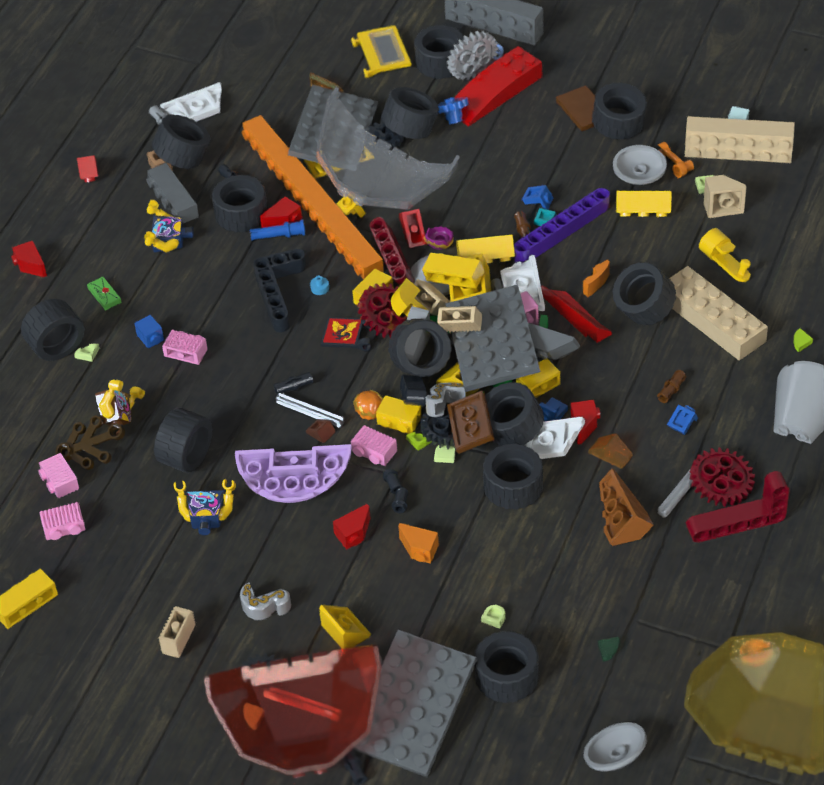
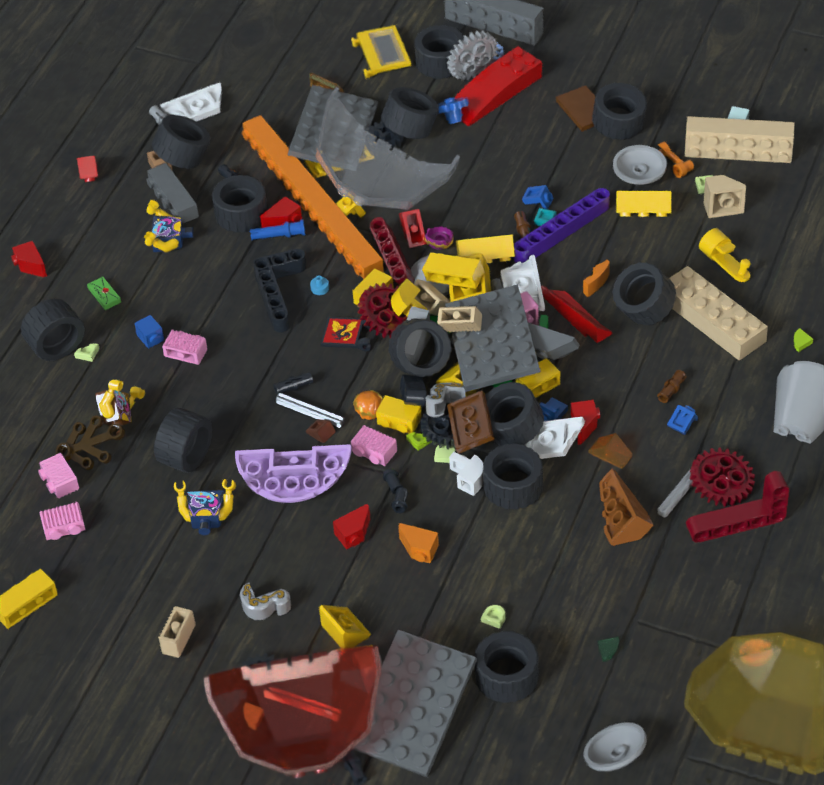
none -> white brick [449,452,483,496]

